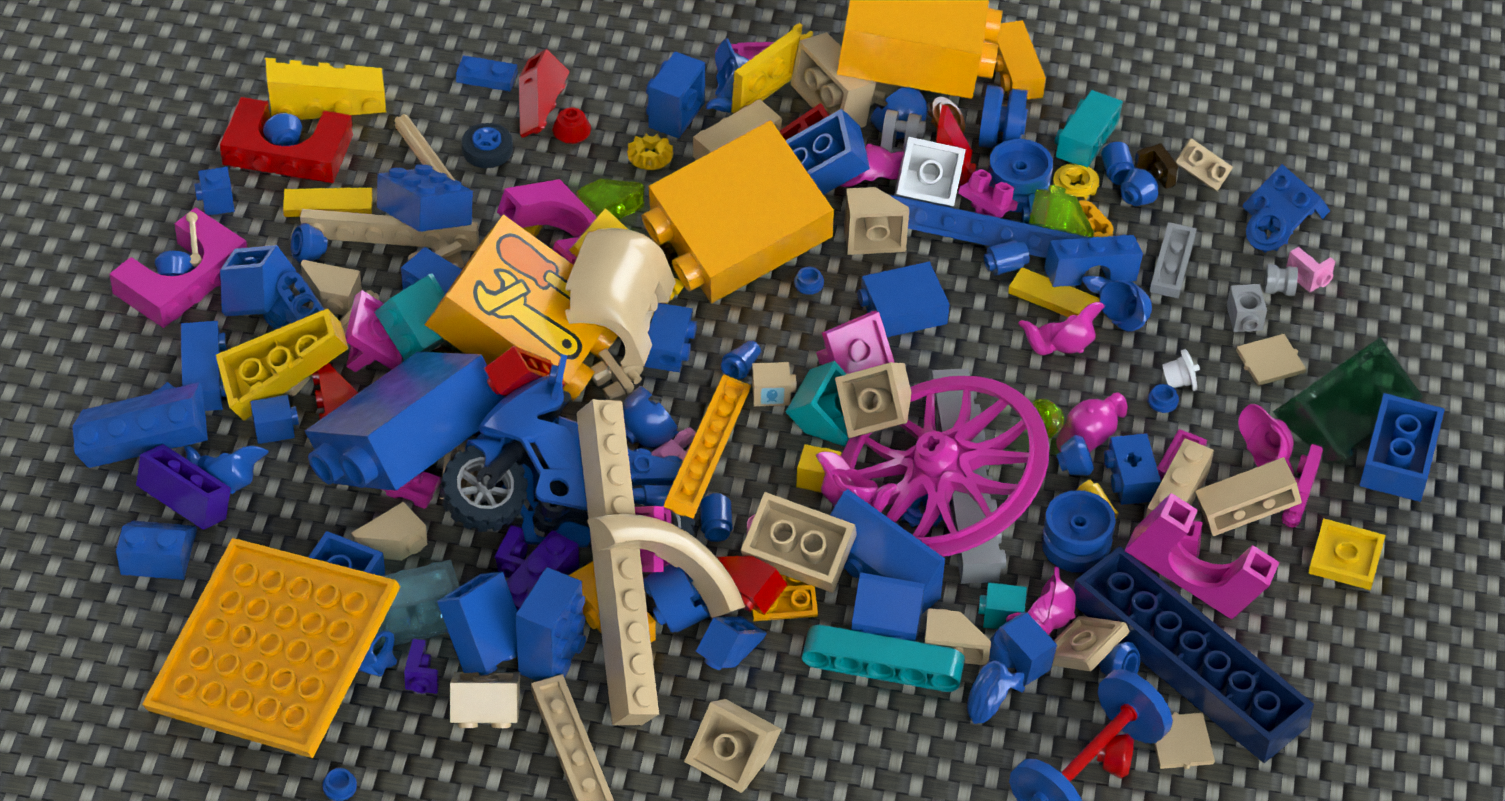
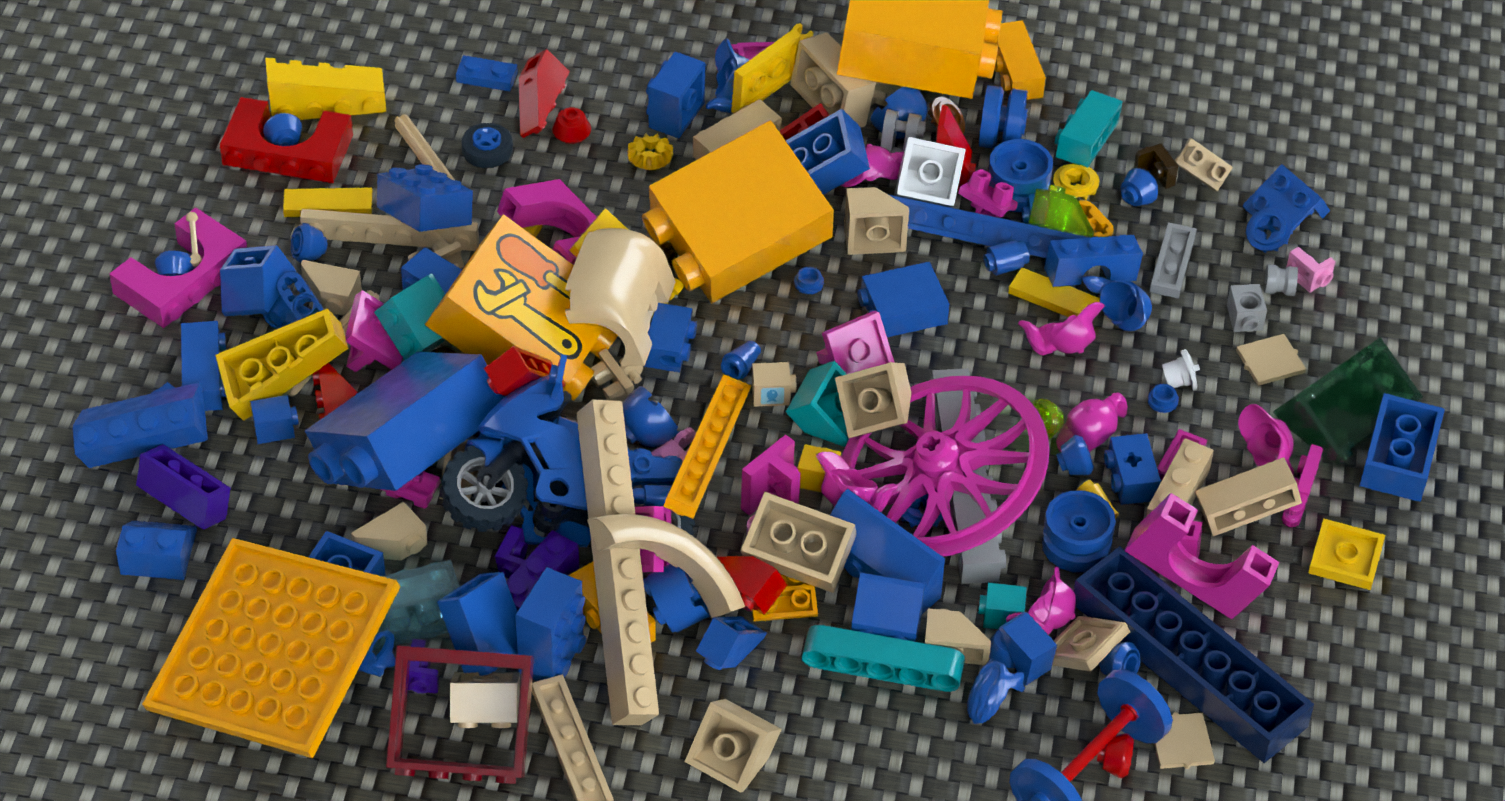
blue hair [184,445,269,494] -> none
blue brick [194,167,235,216] -> none
blue plate [323,768,357,801] -> none
clear neon green slope [576,178,644,220] -> none
blue brick [700,493,733,542] -> none
blue brick [1101,142,1135,185] -> none
none -> dark red window [386,646,534,784]
none -> dark pink bracket [741,434,801,516]

